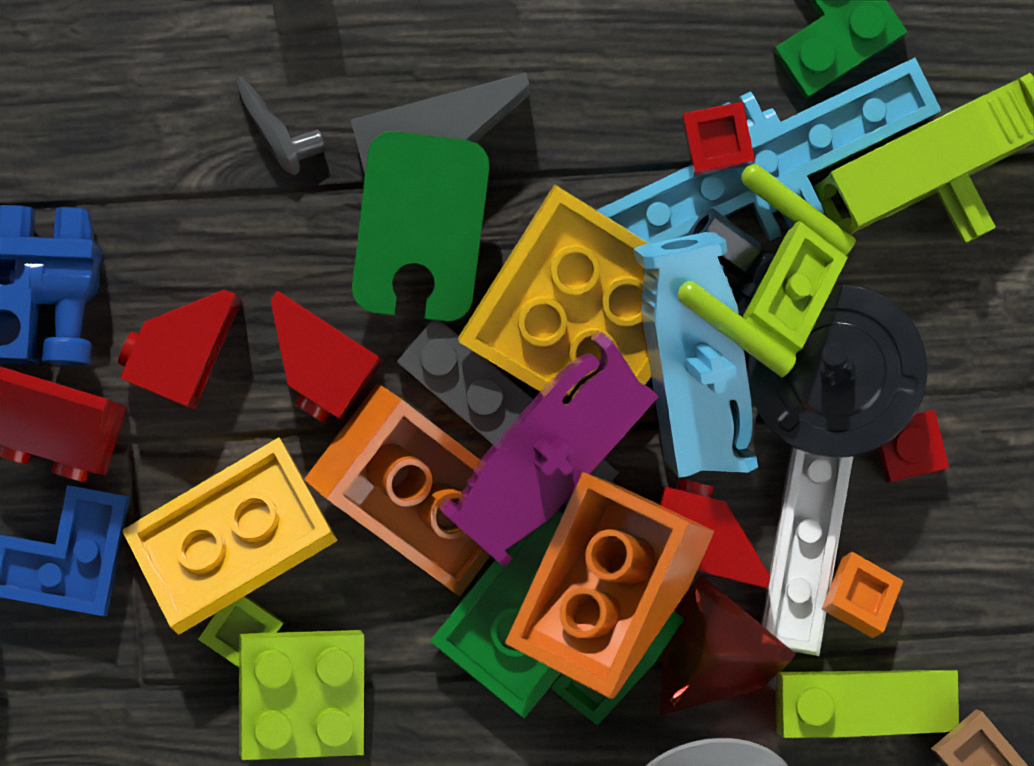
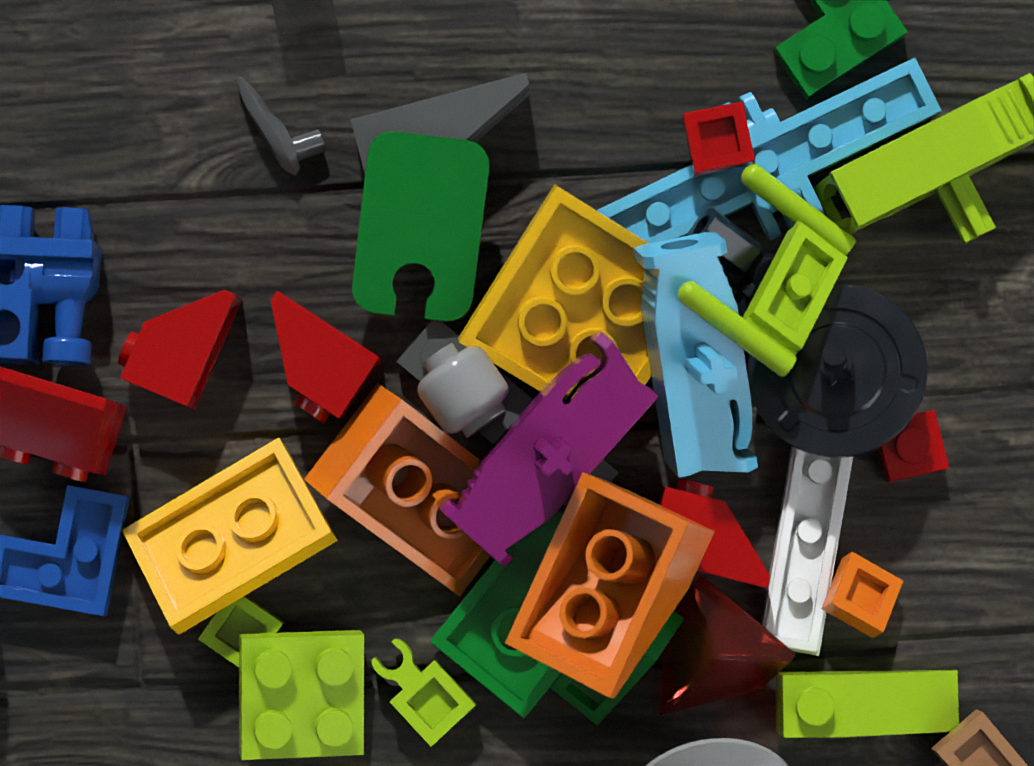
none -> lime plate [371,638,476,747]
none -> light grey head [417,343,509,438]

